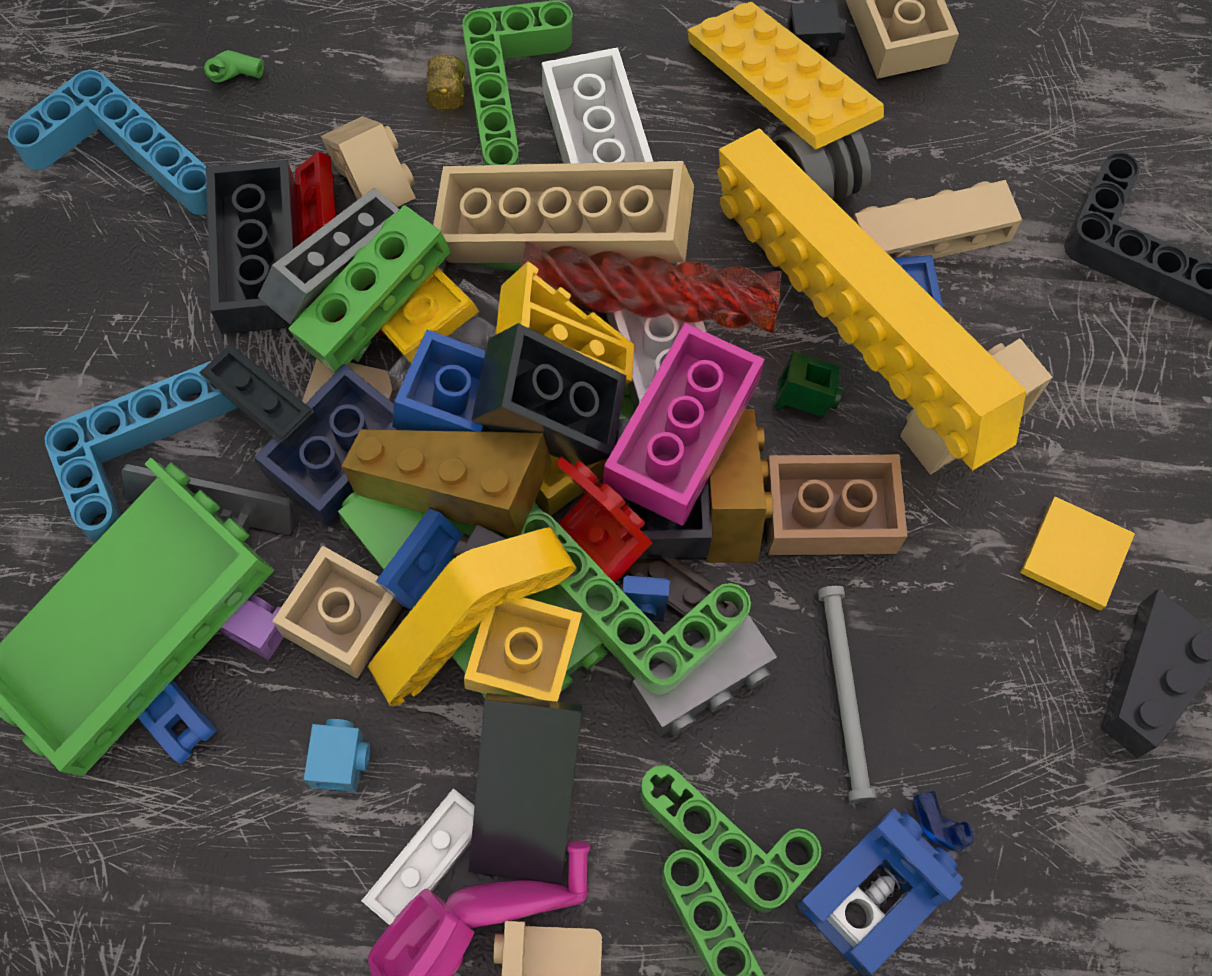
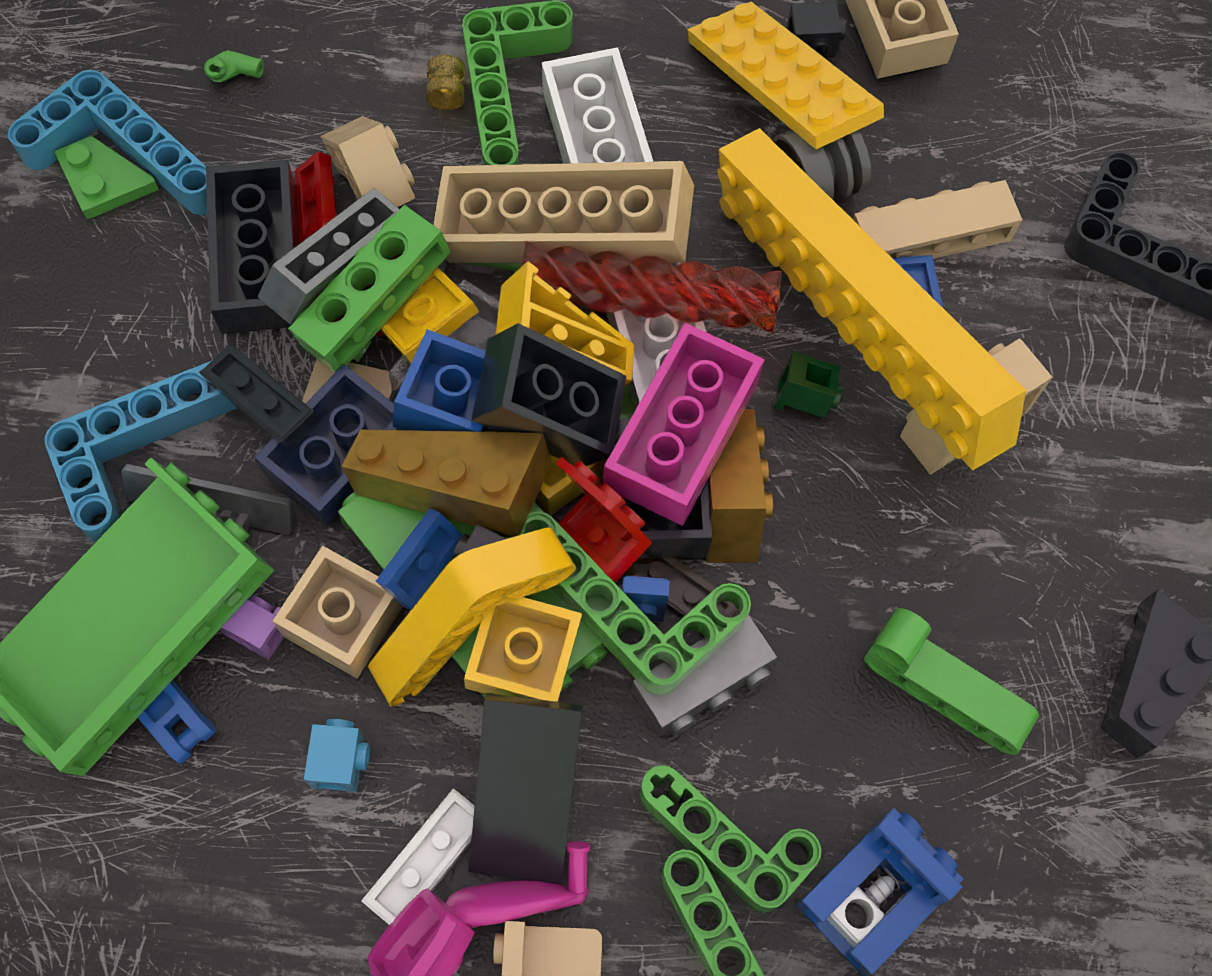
medium nougat brick [764,454,908,555] -> none
light grey bar [818,586,877,803] -> none
clear blue arm [913,791,975,852] -> none
yellow tile [1020,497,1135,611] -> none
none -> bright green wing [54,136,159,220]
none -> bright green beam [864,608,1039,755]

